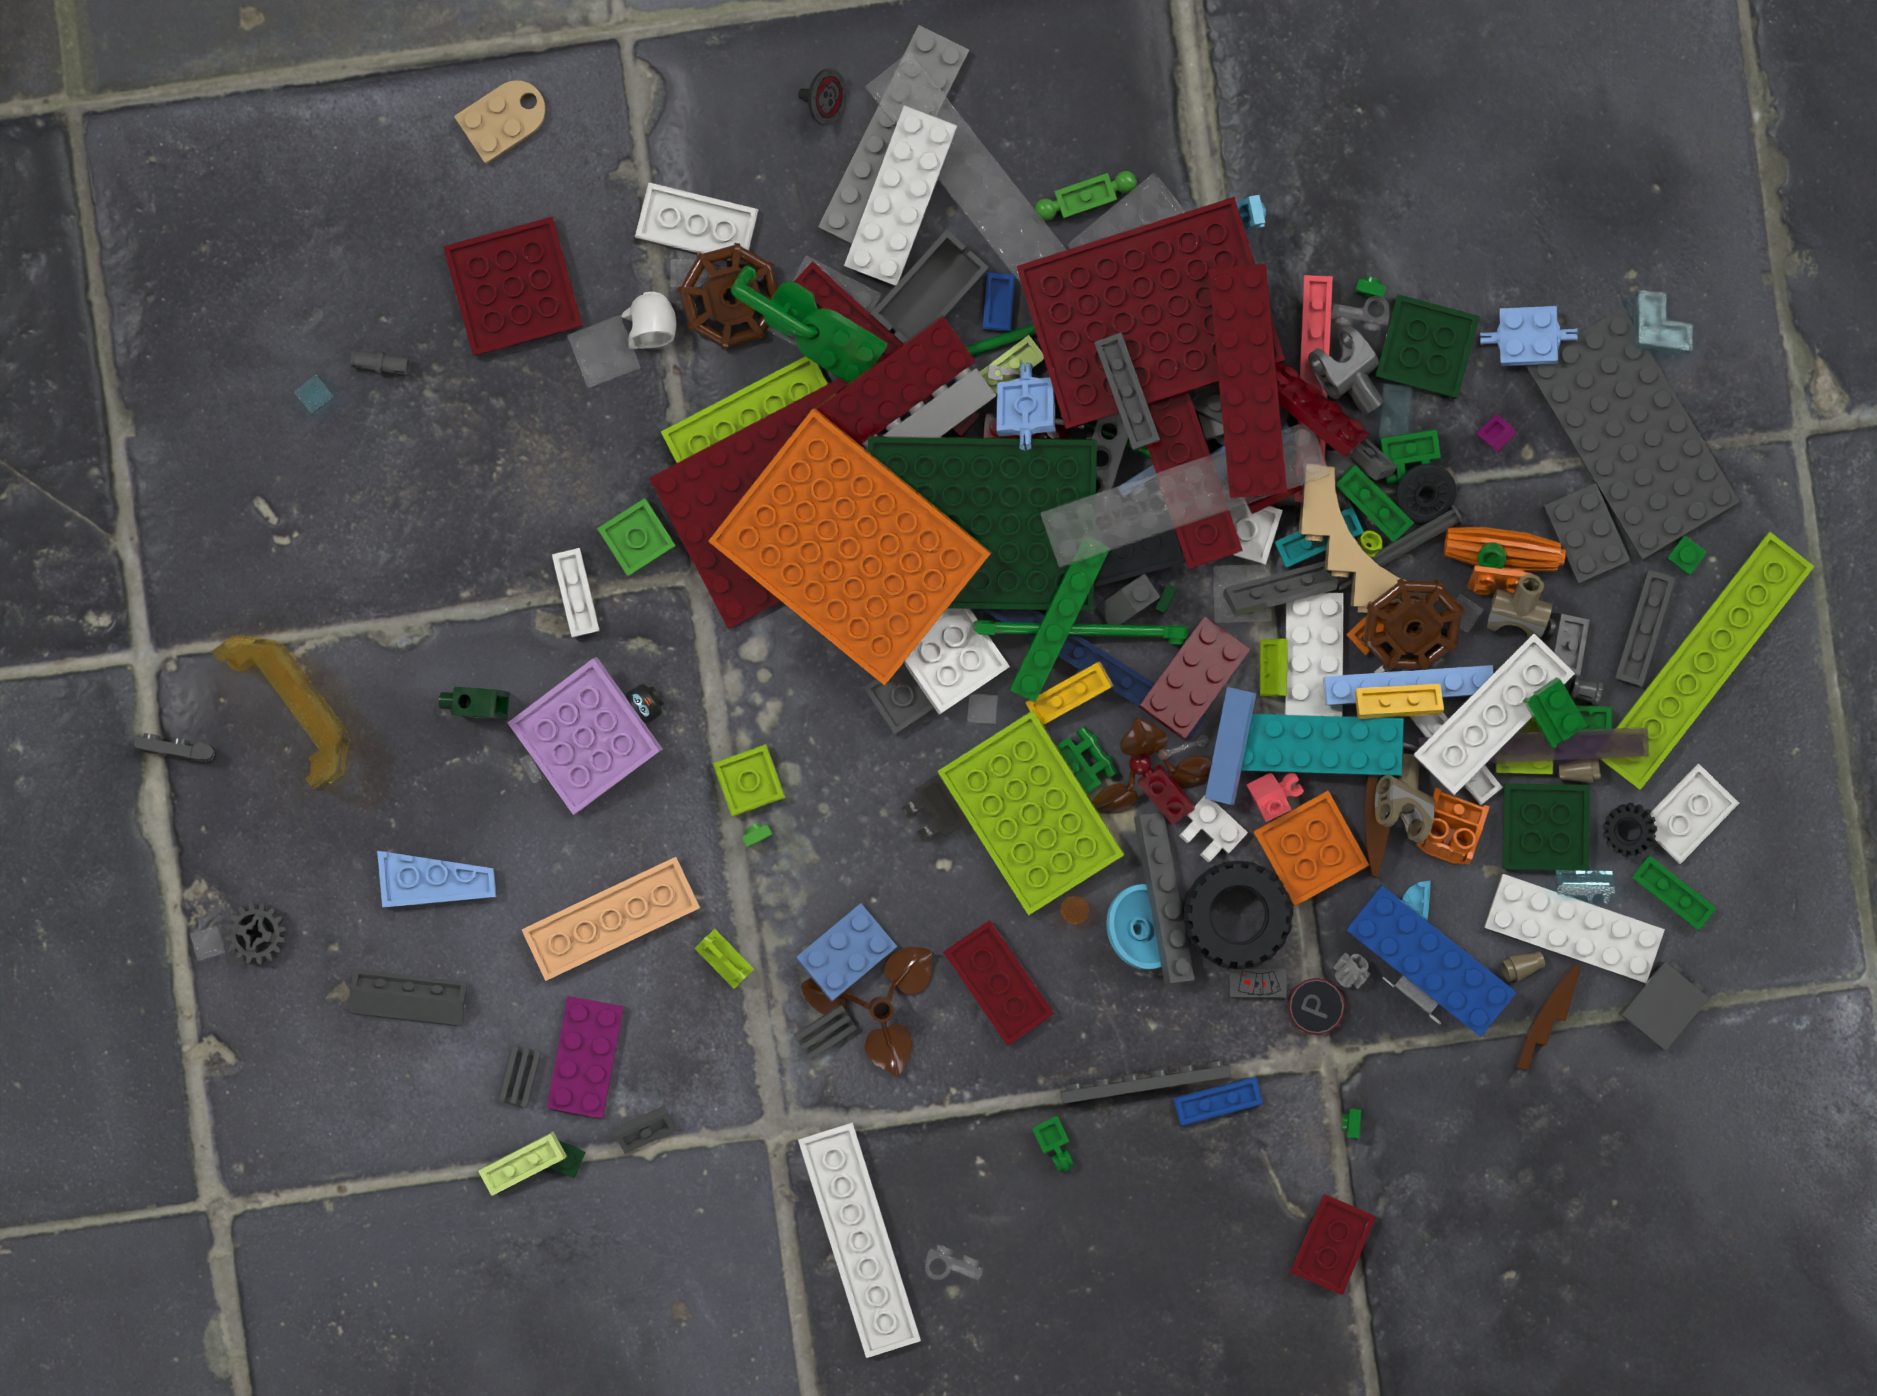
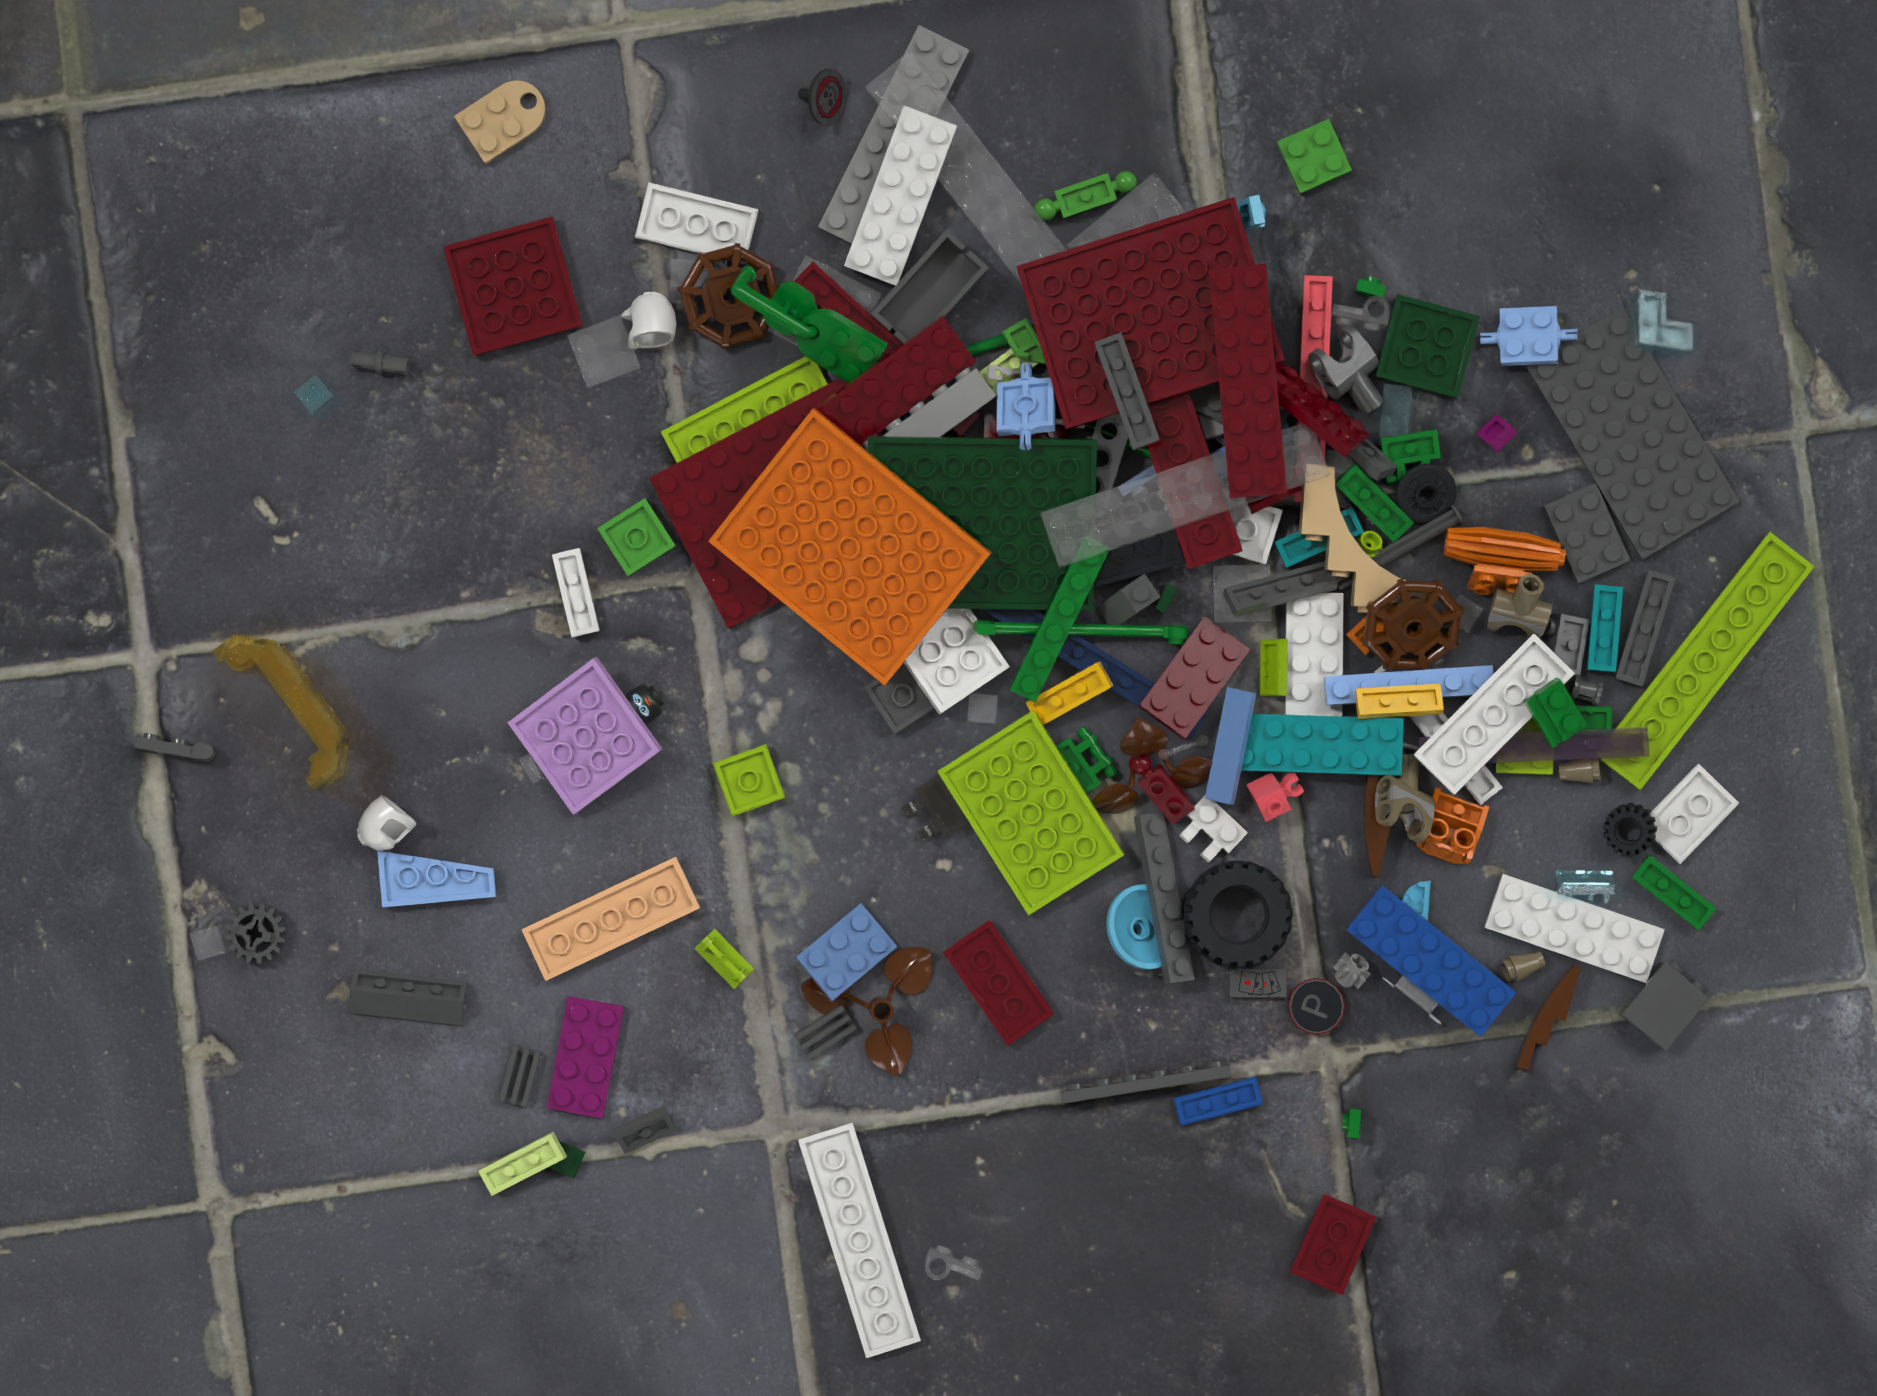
dark green torso [439,686,510,720] -> none
bright green plate [742,822,773,847] -> none
blue tile [983,272,1015,332] -> none
green plate [1032,1116,1074,1172] -> none
clear orange plate [1061,896,1089,924] -> none
orange plate [1253,791,1369,906] -> none
green tile [1477,542,1507,569] -> none
dark green plate [1502,784,1590,871] -> none
green plate [1666,535,1707,576] -> none
none -> white piece [357,795,417,851]
none -> bright green tile [1002,318,1046,365]
none -> bright green plate [1277,119,1352,194]
none -> teal plate [1586,585,1623,672]

